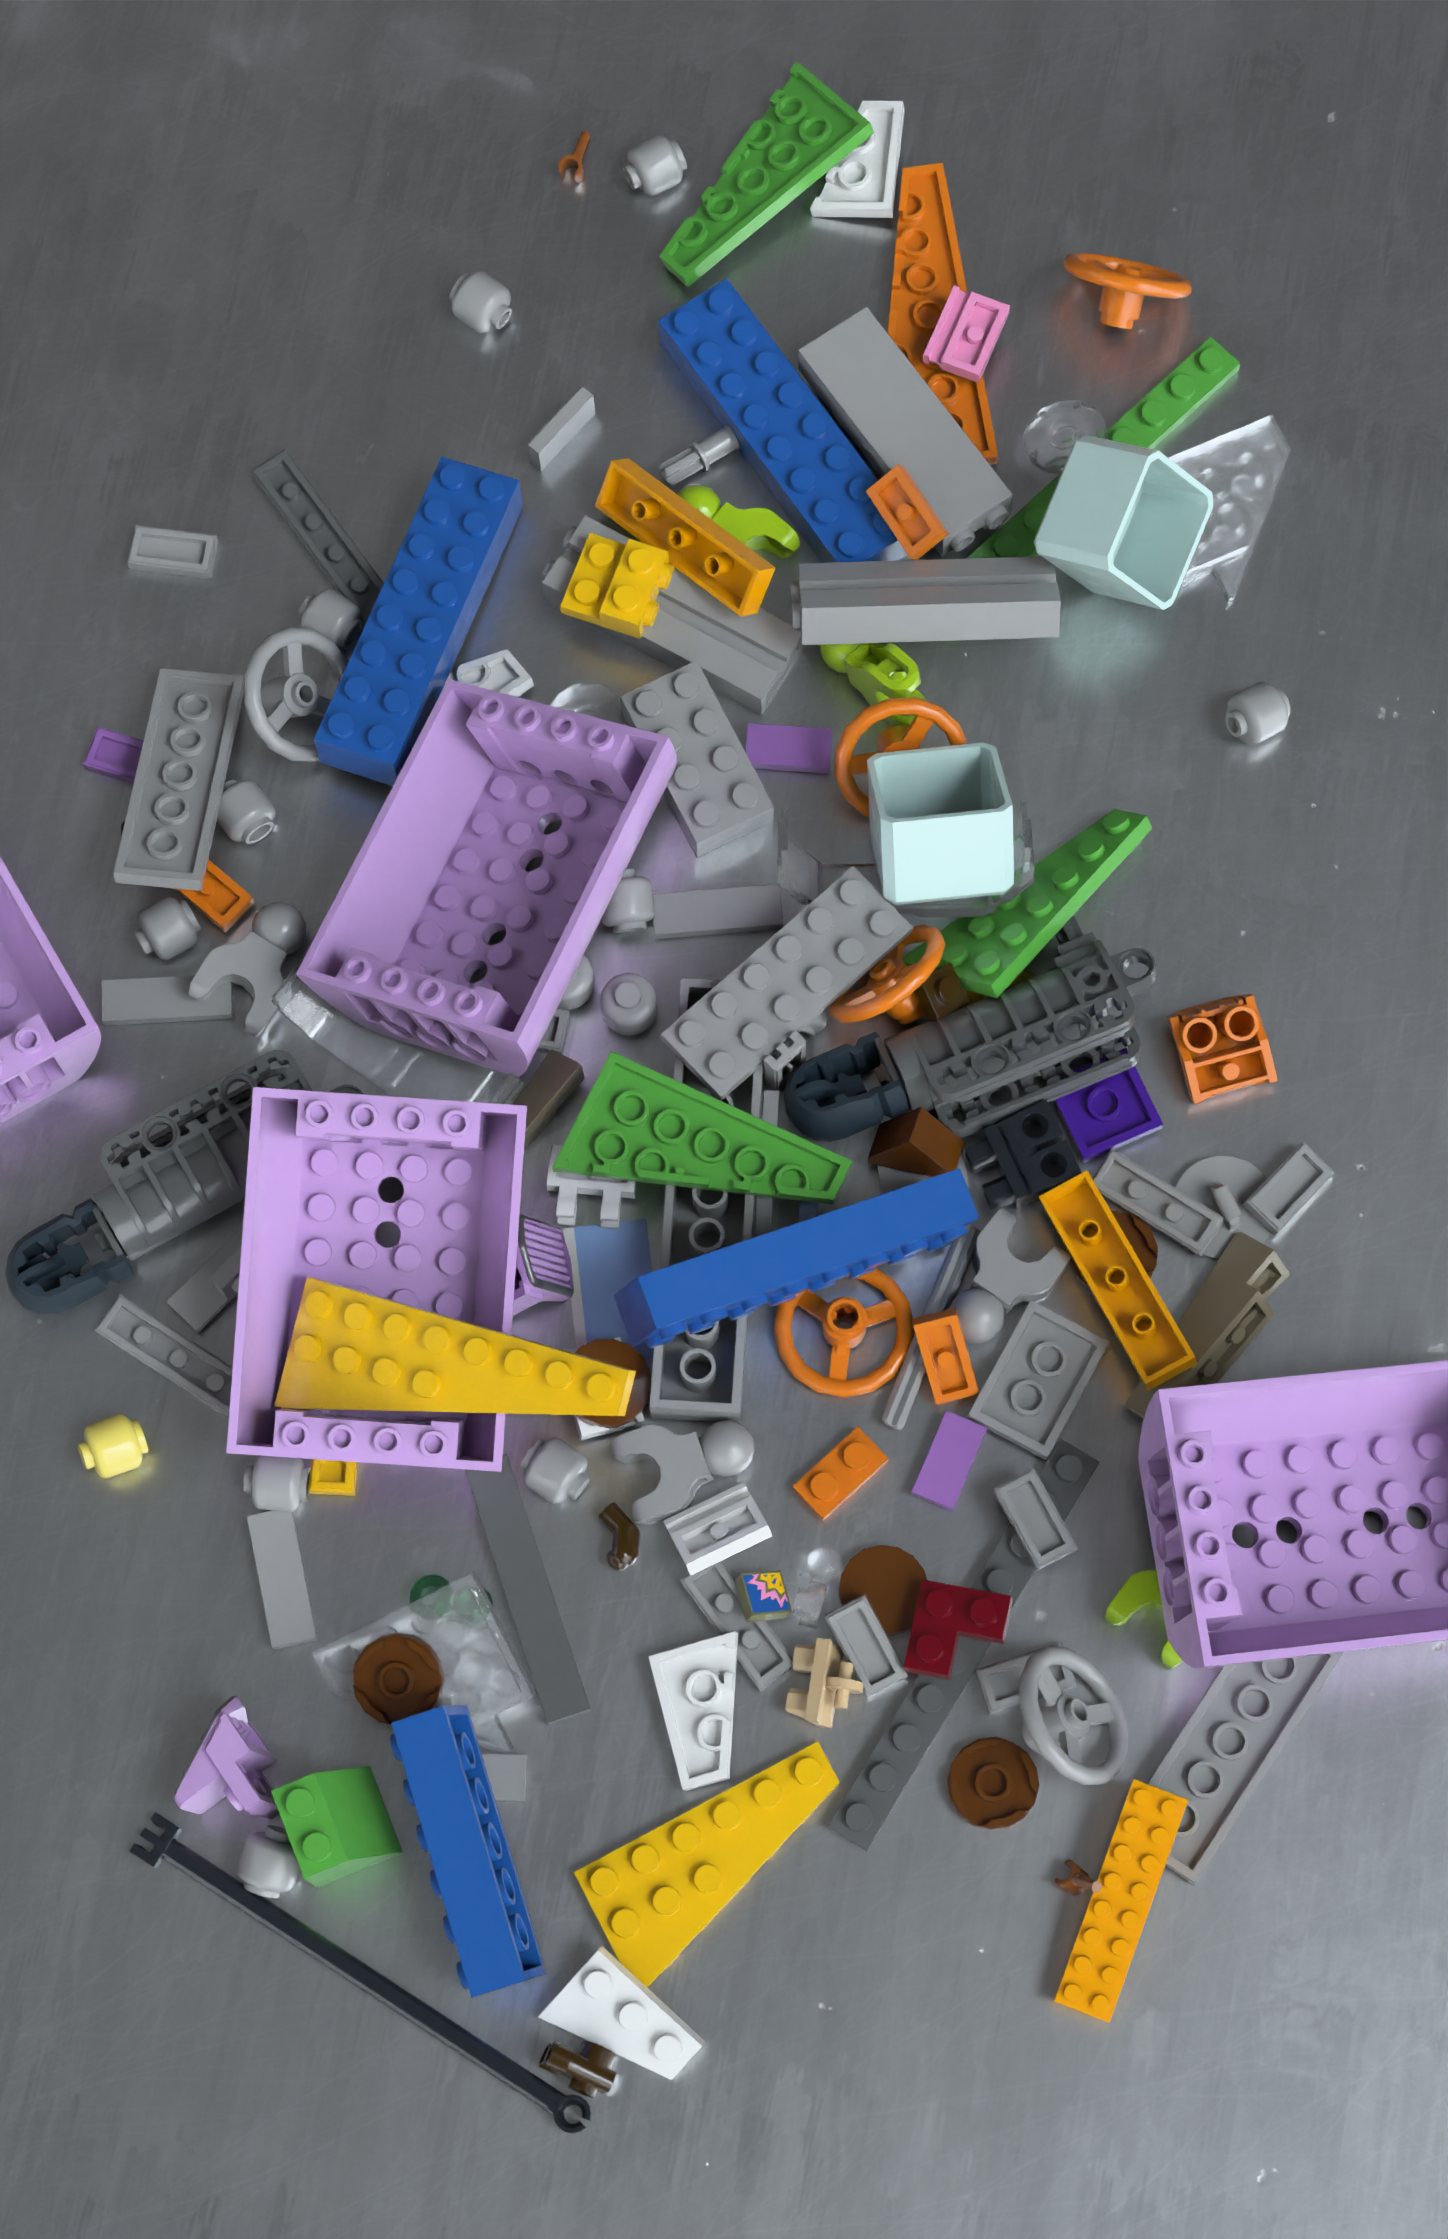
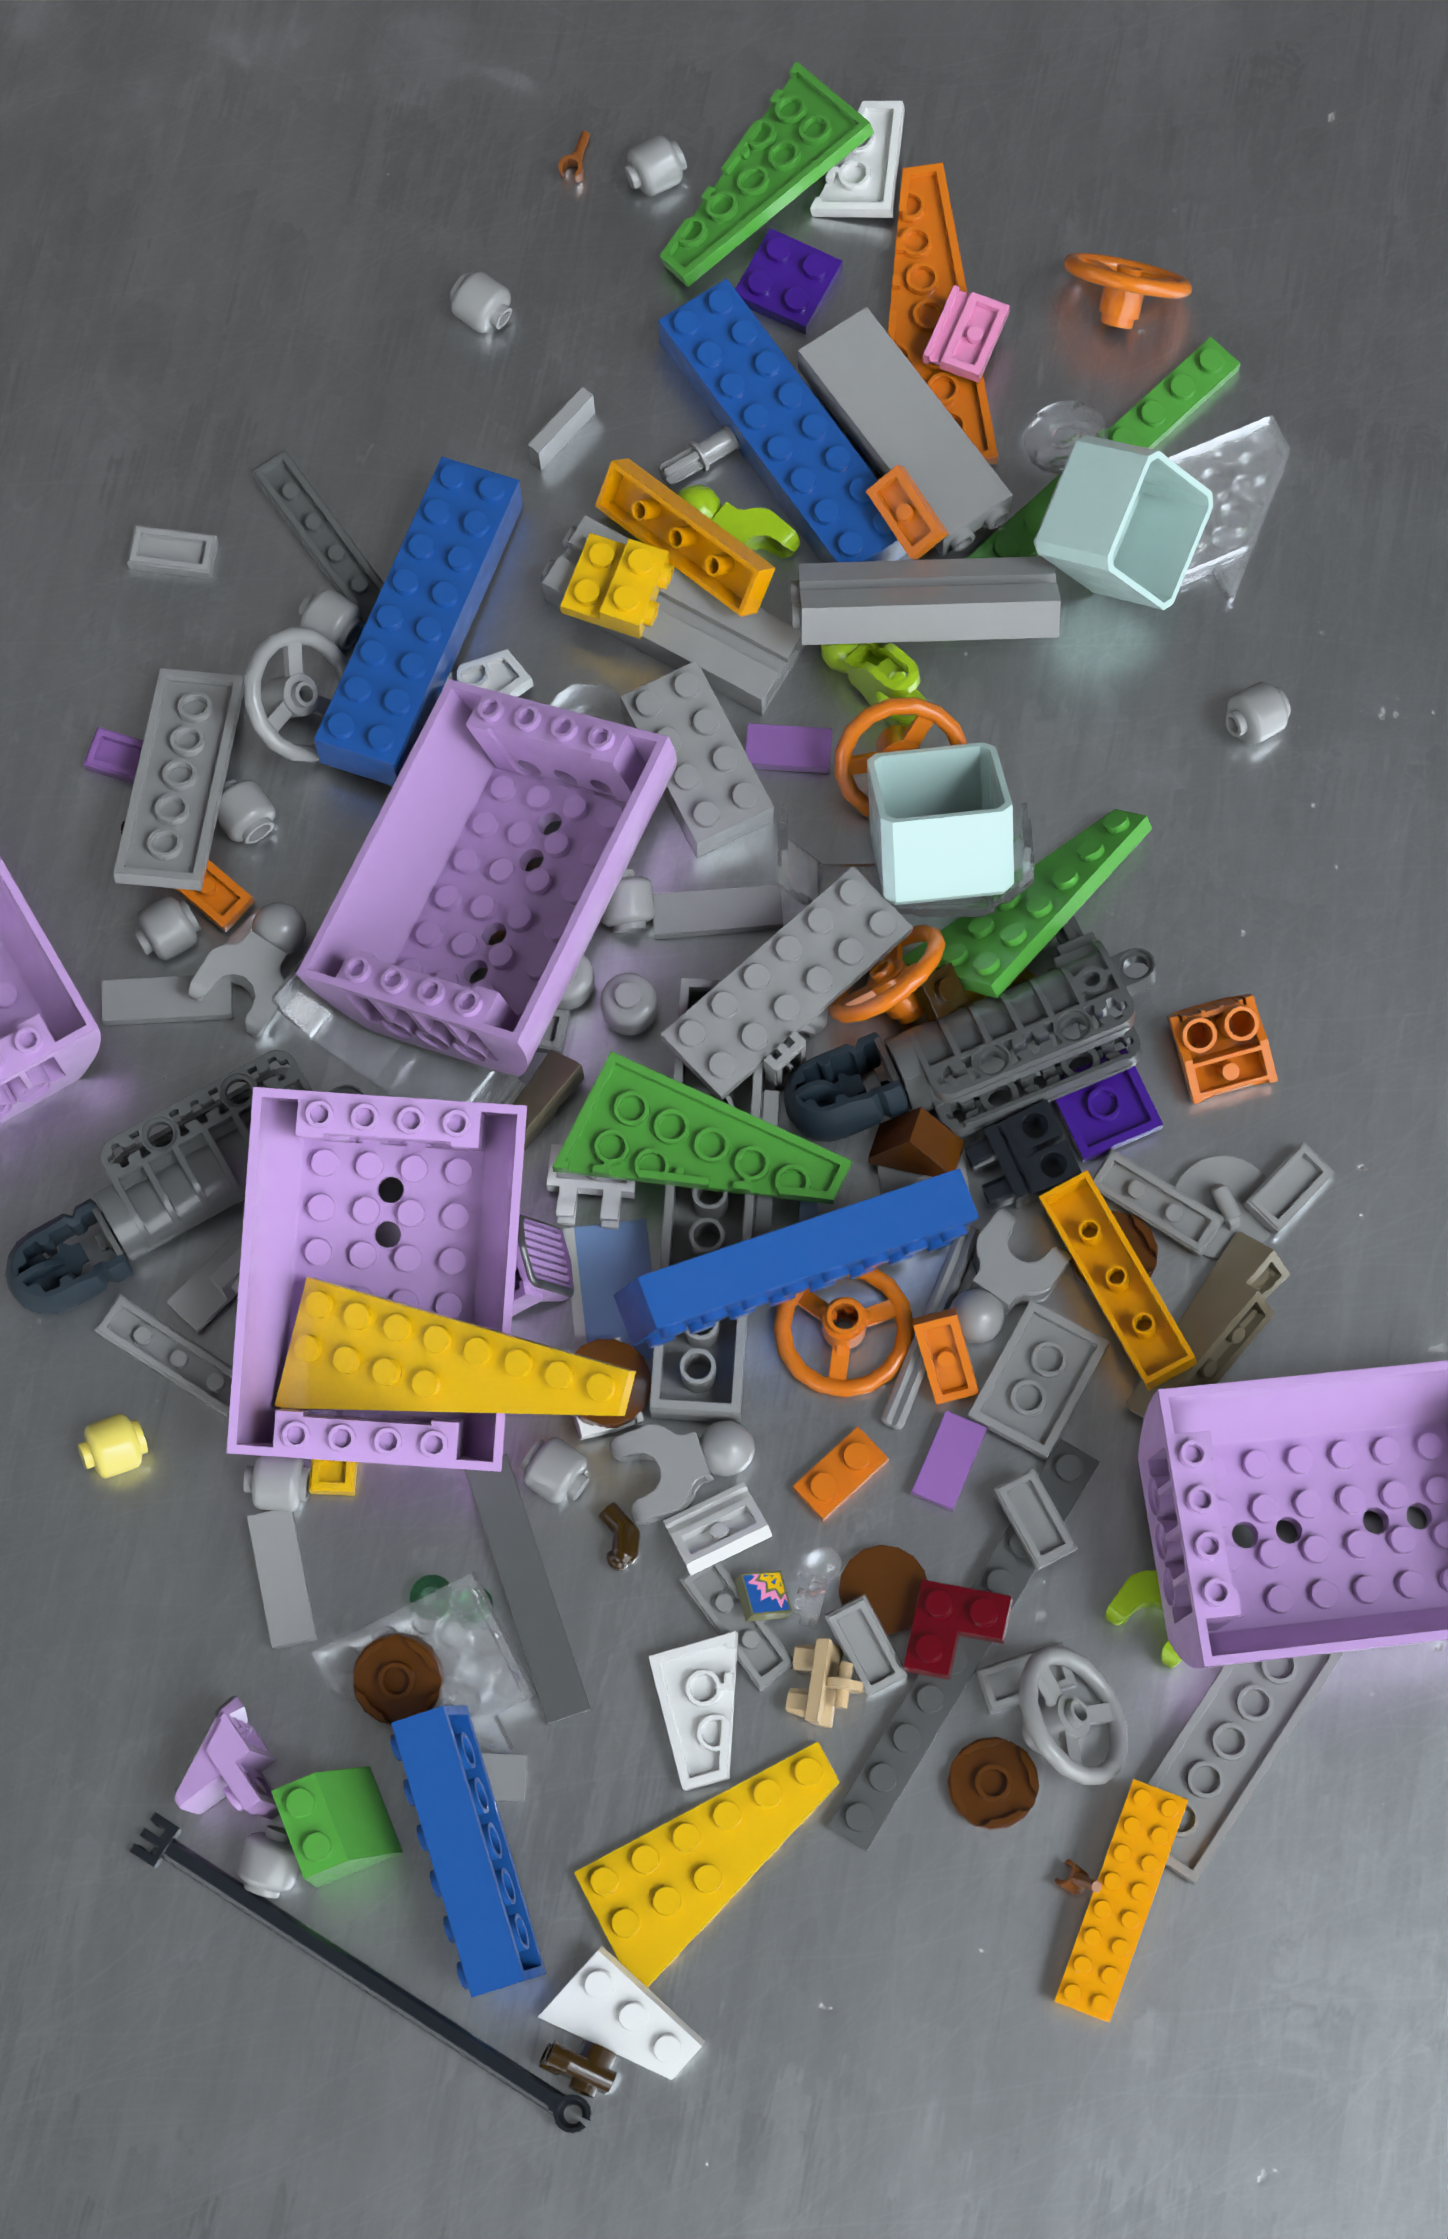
none -> dark purple plate [735,228,843,335]

